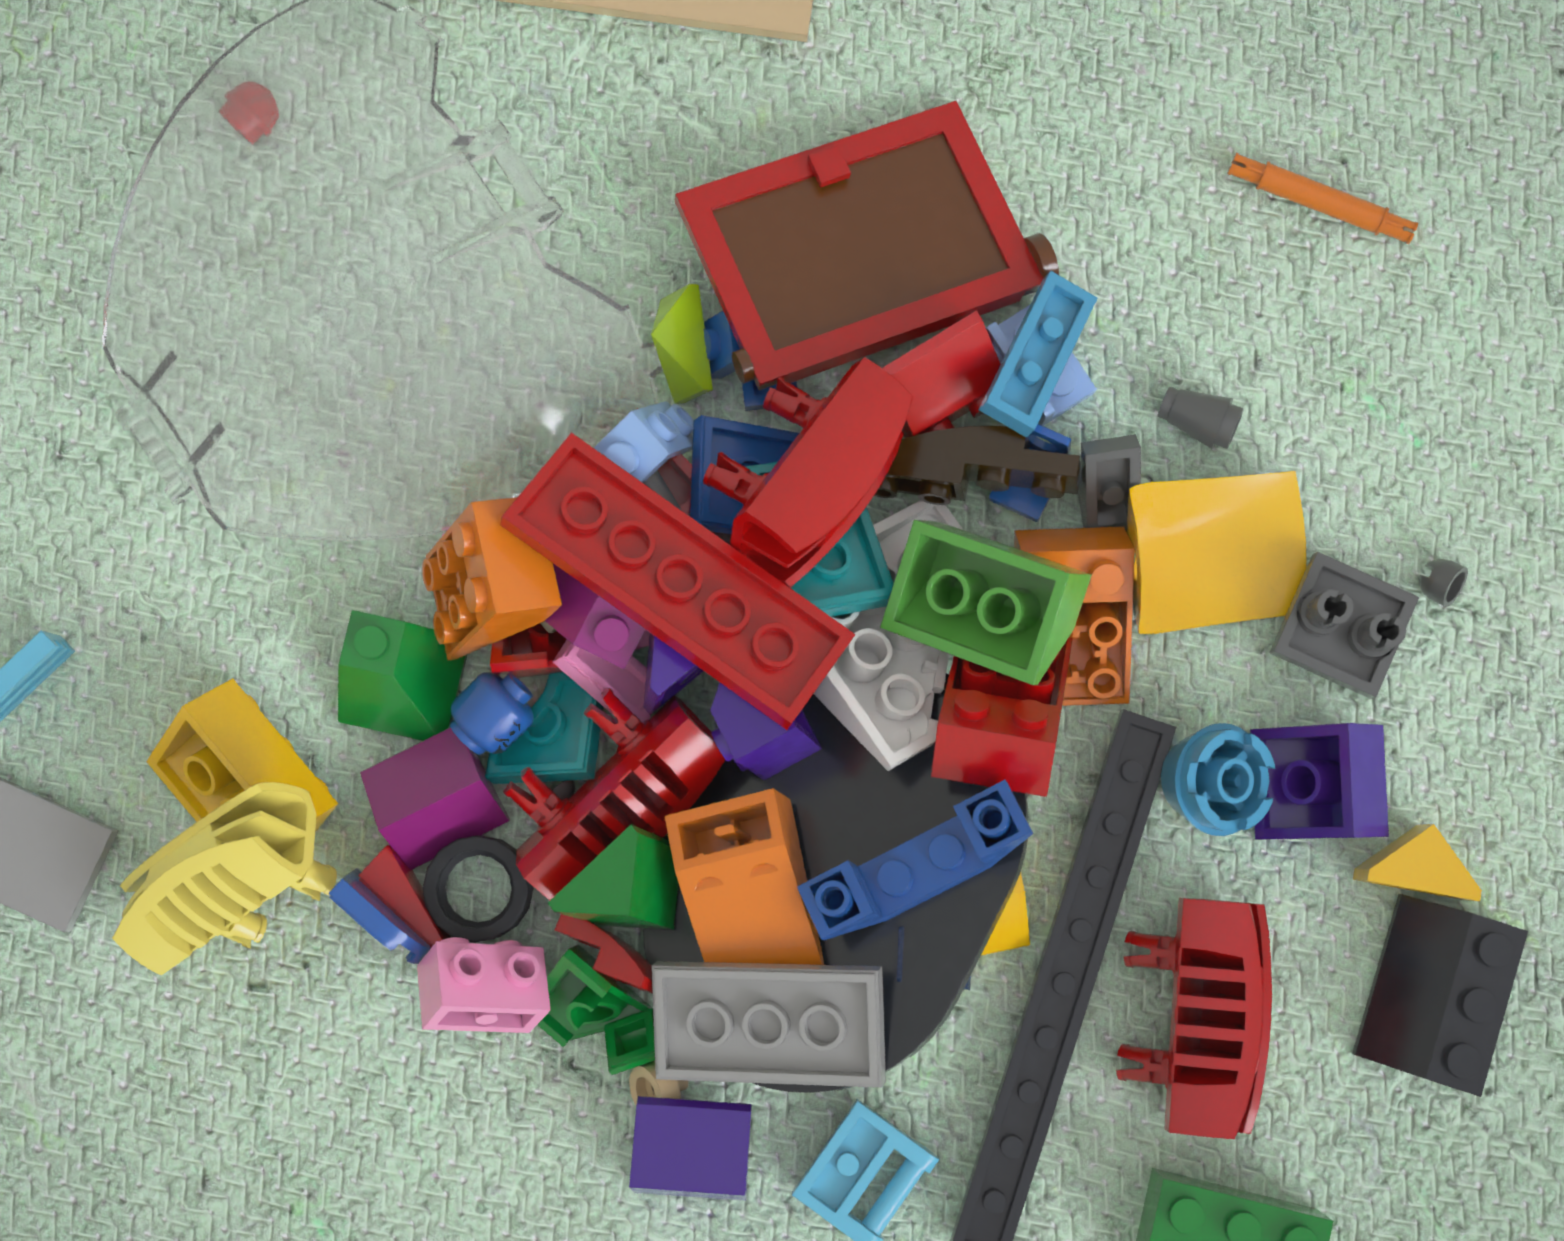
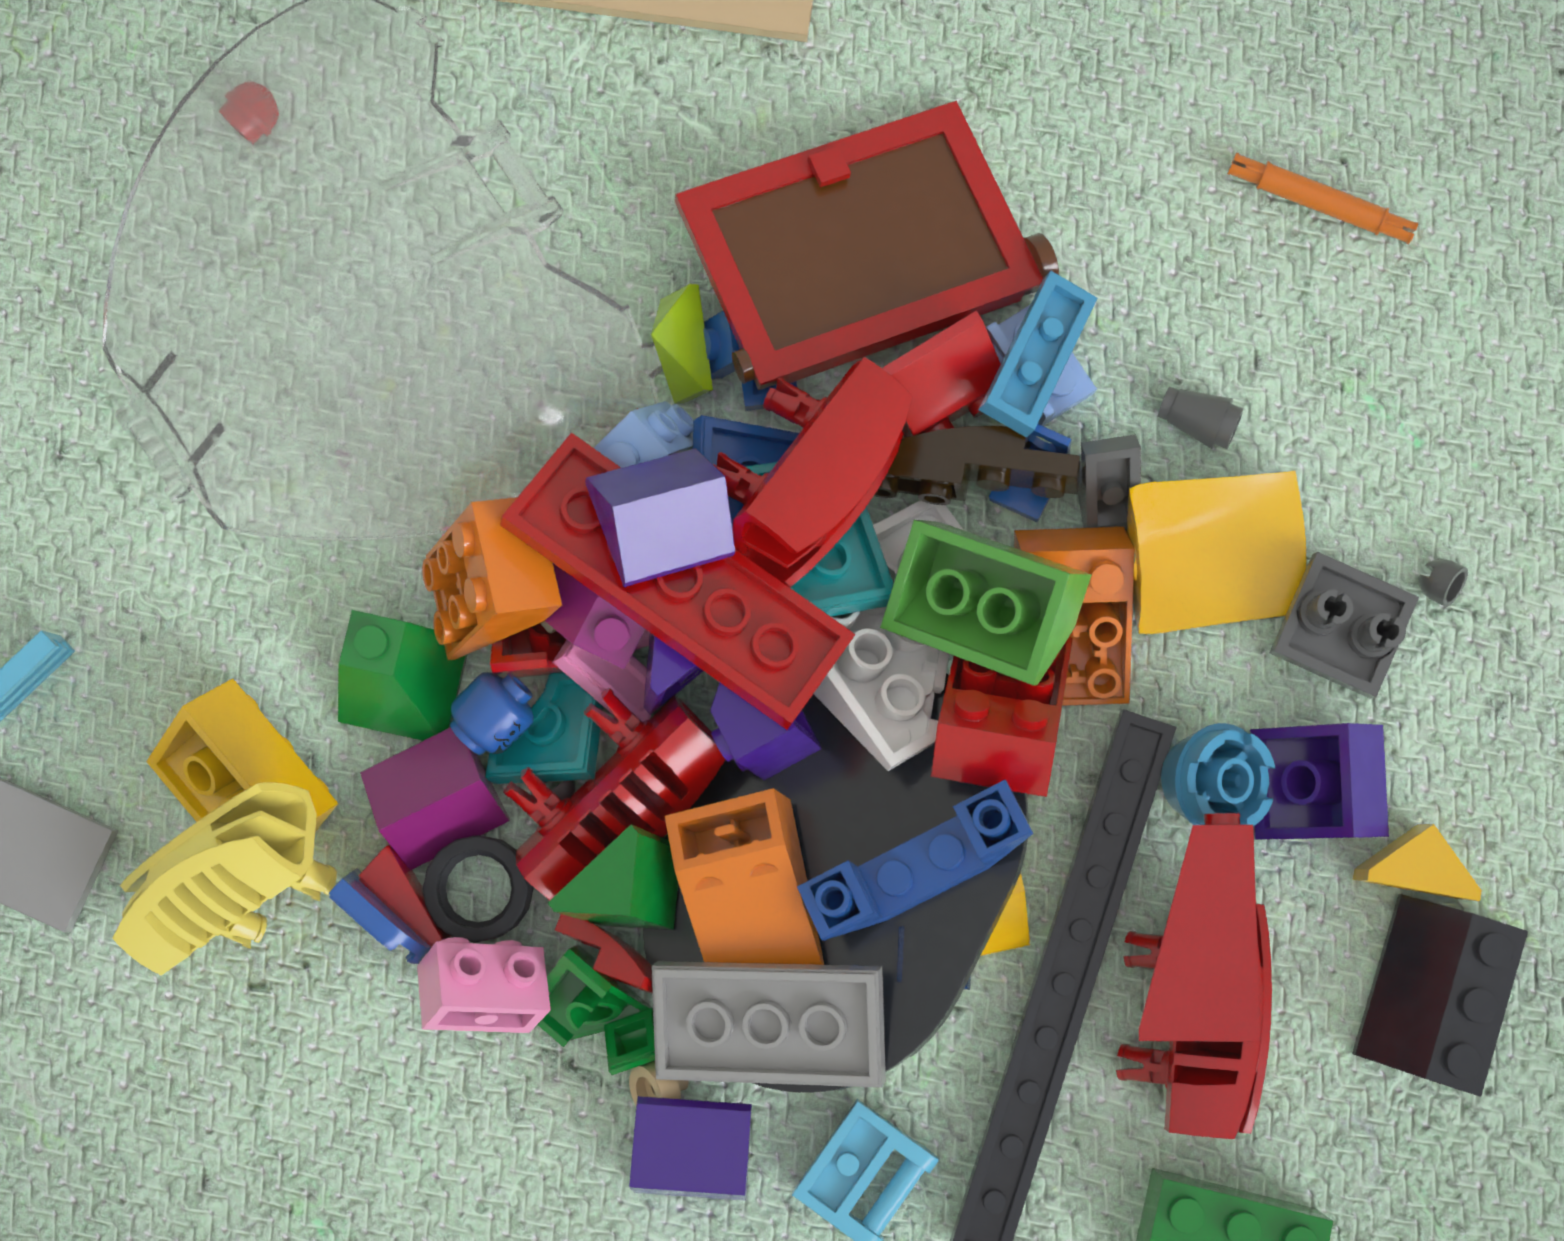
none -> slope [585,448,735,587]
none -> red slope [1139,813,1261,1042]

